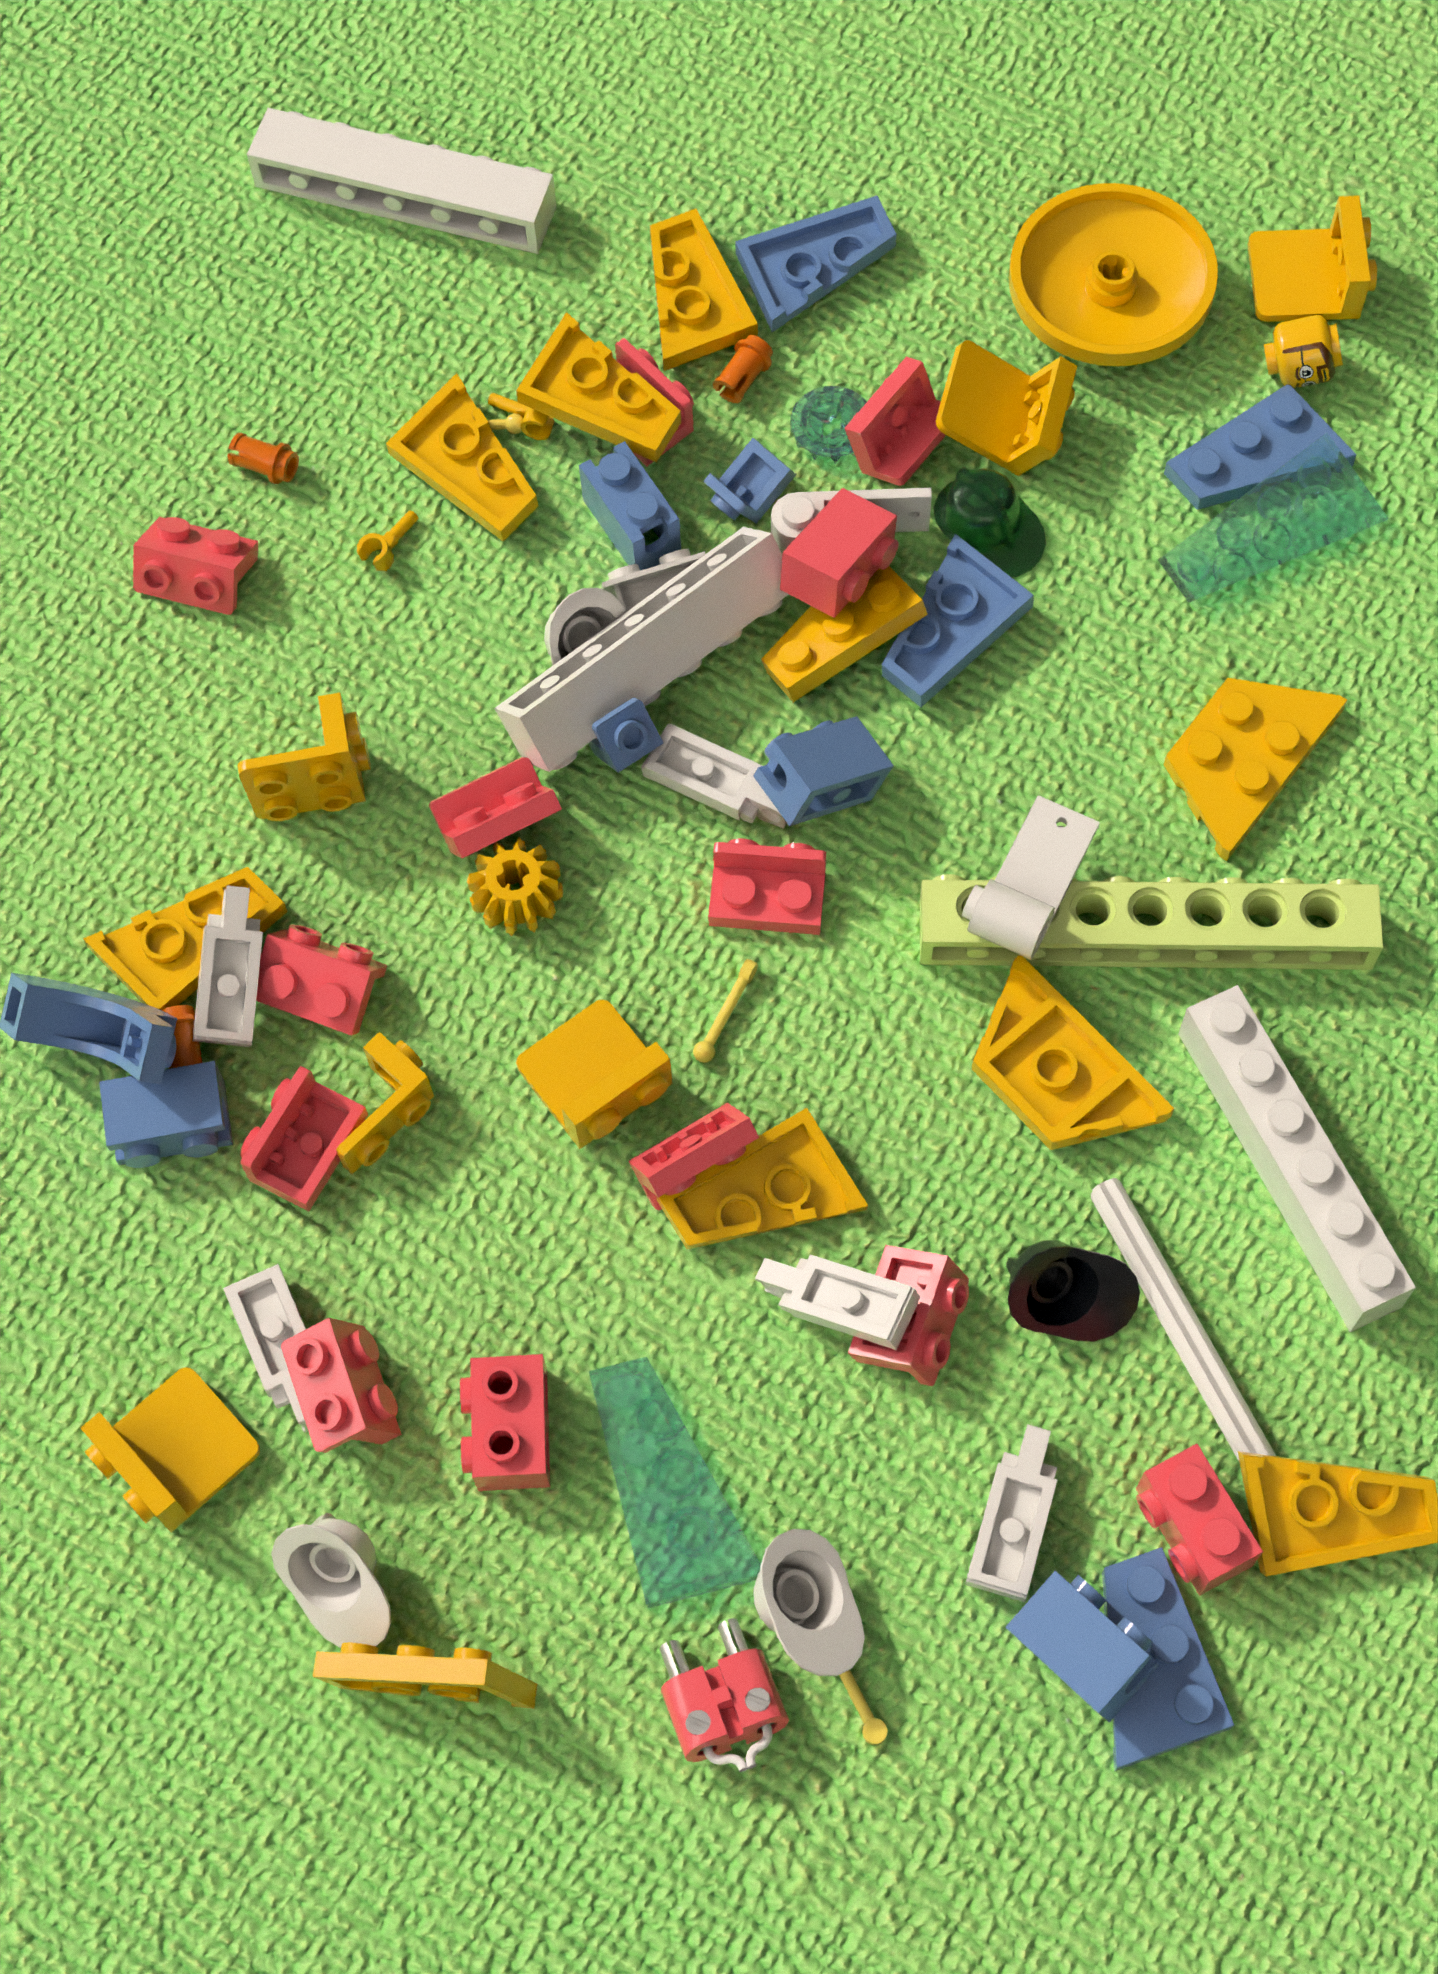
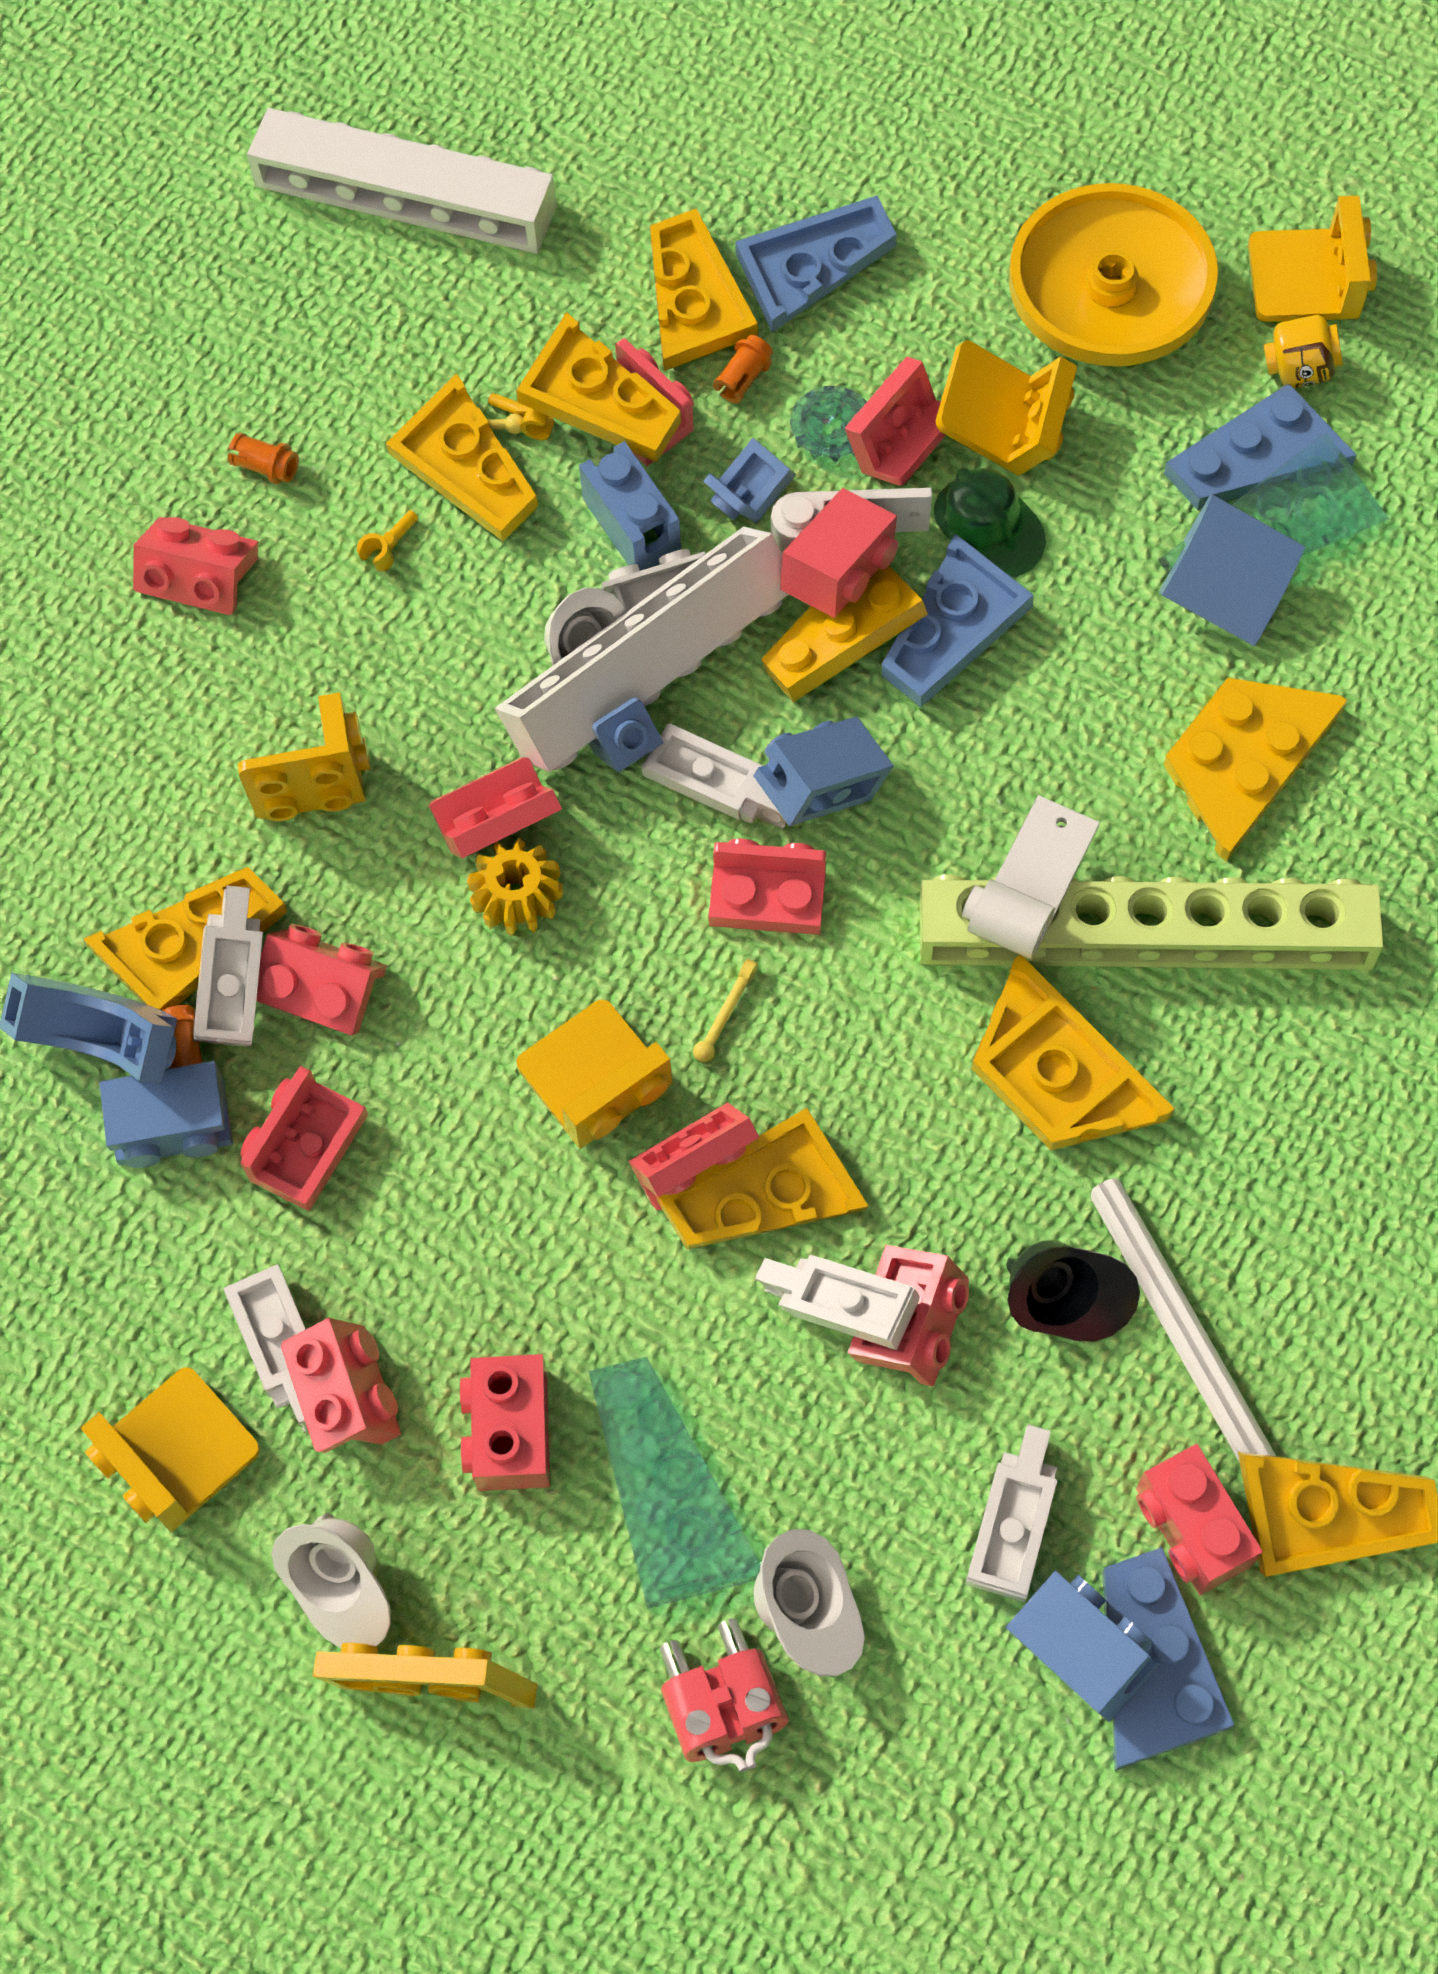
yellow bracket [336,1032,434,1174] -> none
light yellow hinge [839,1670,888,1745] -> none
white brick [1178,985,1416,1332] -> none
none -> medium blue slope [1159,494,1305,646]

